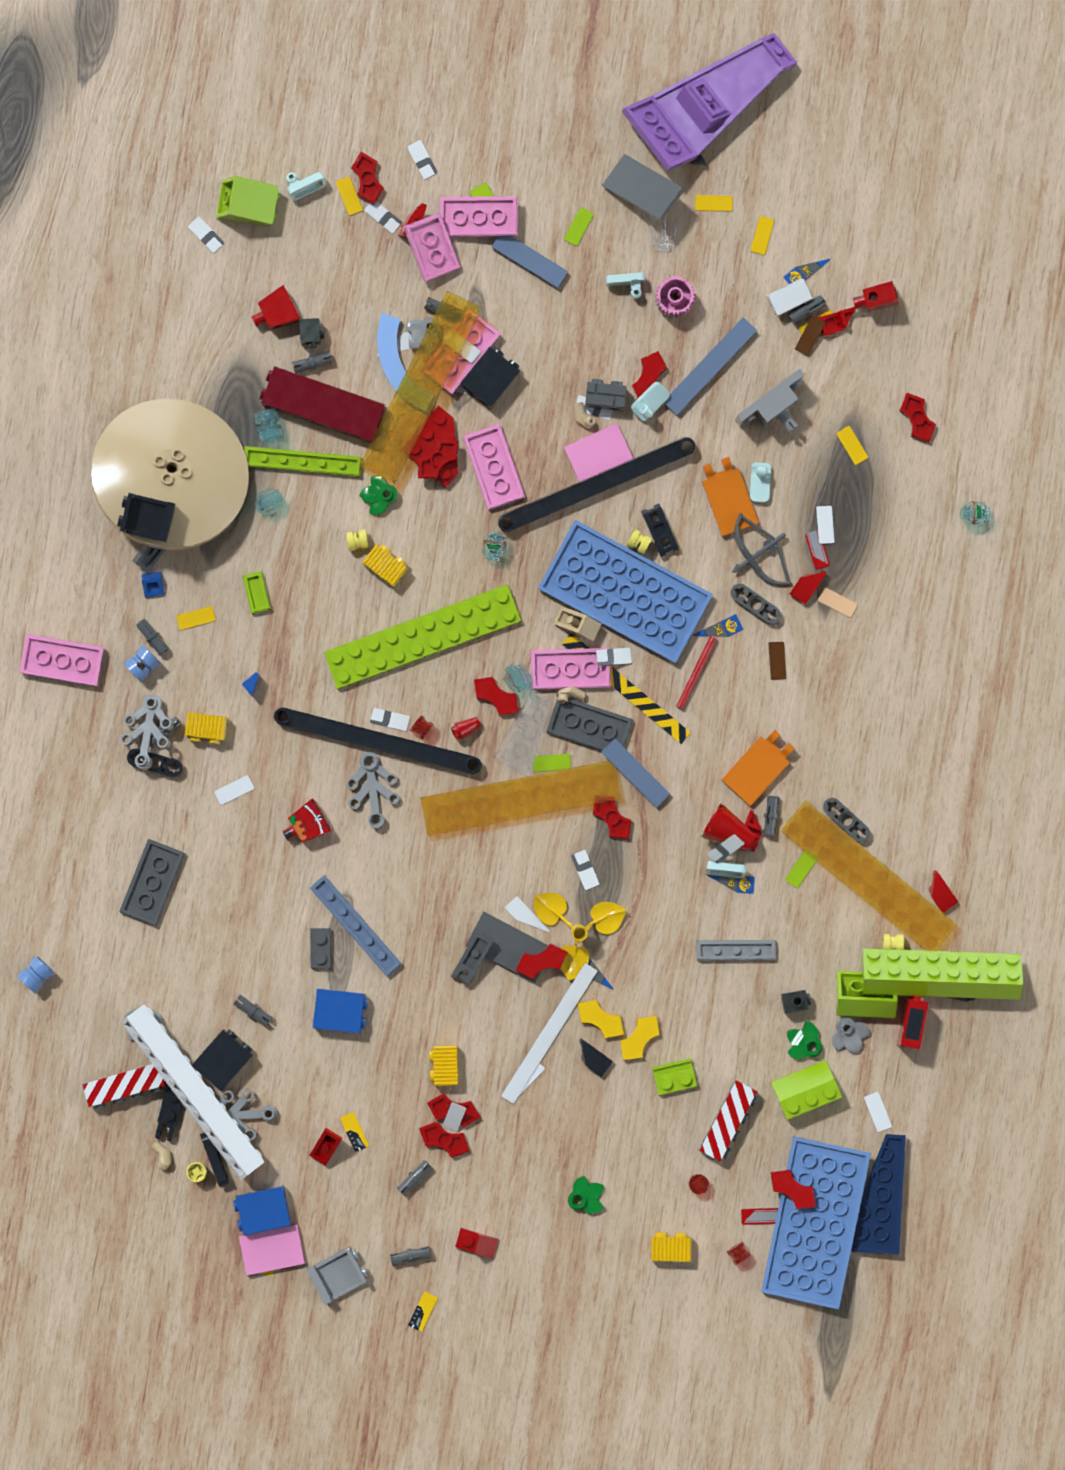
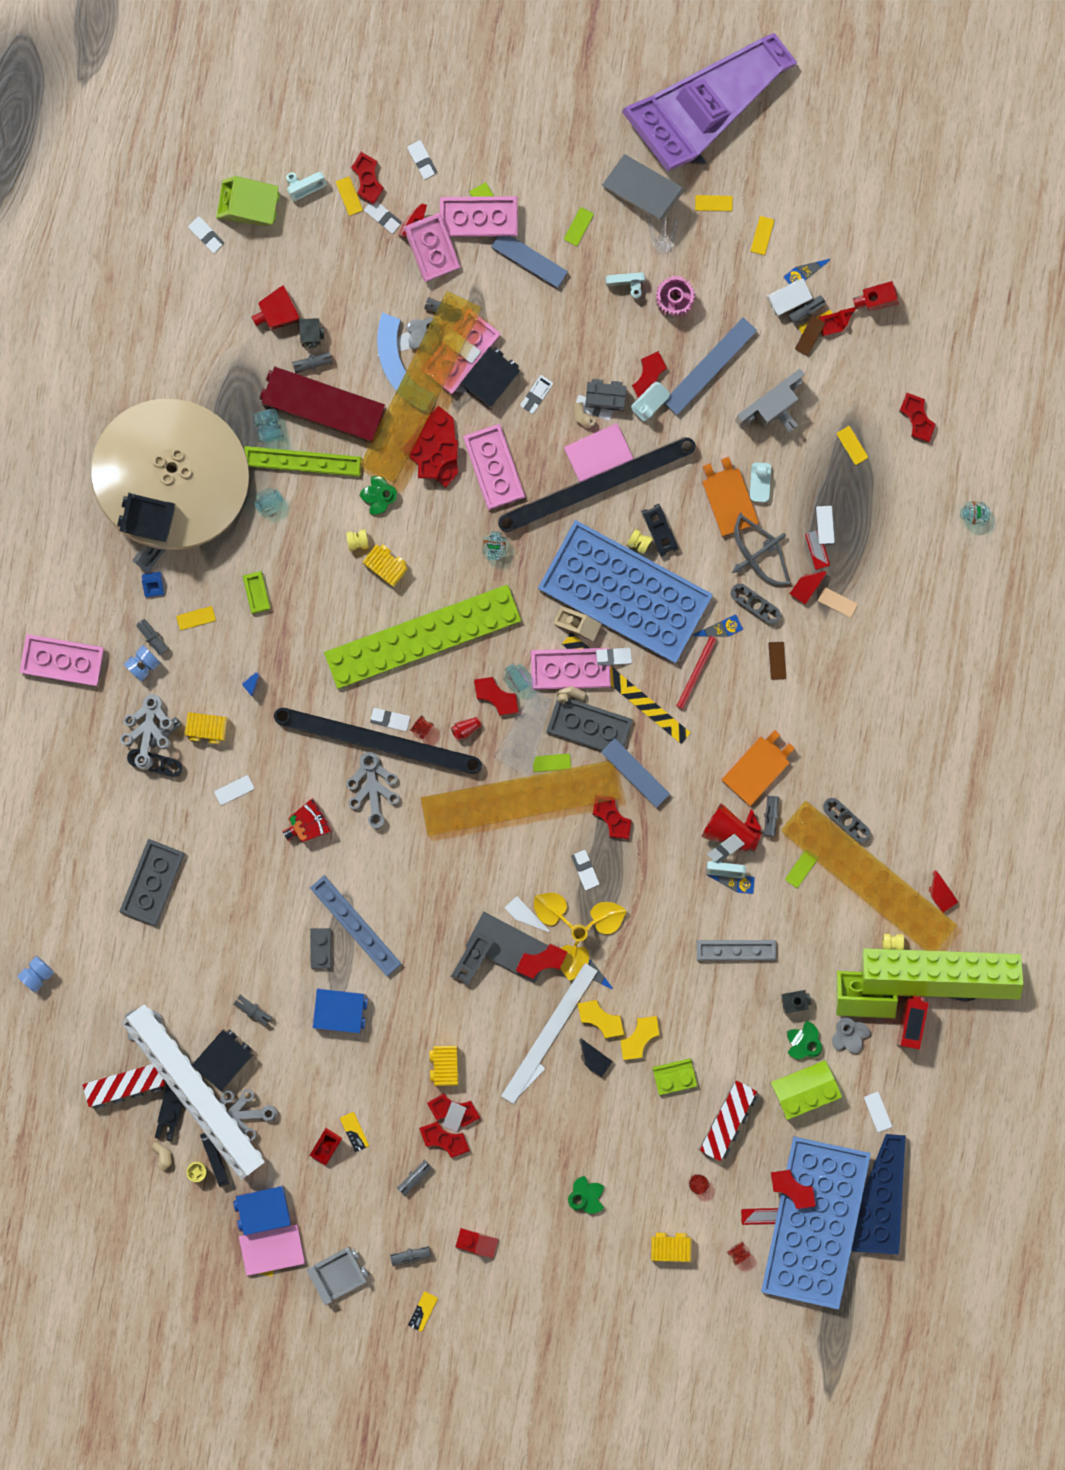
none -> white sticker [520,375,553,414]

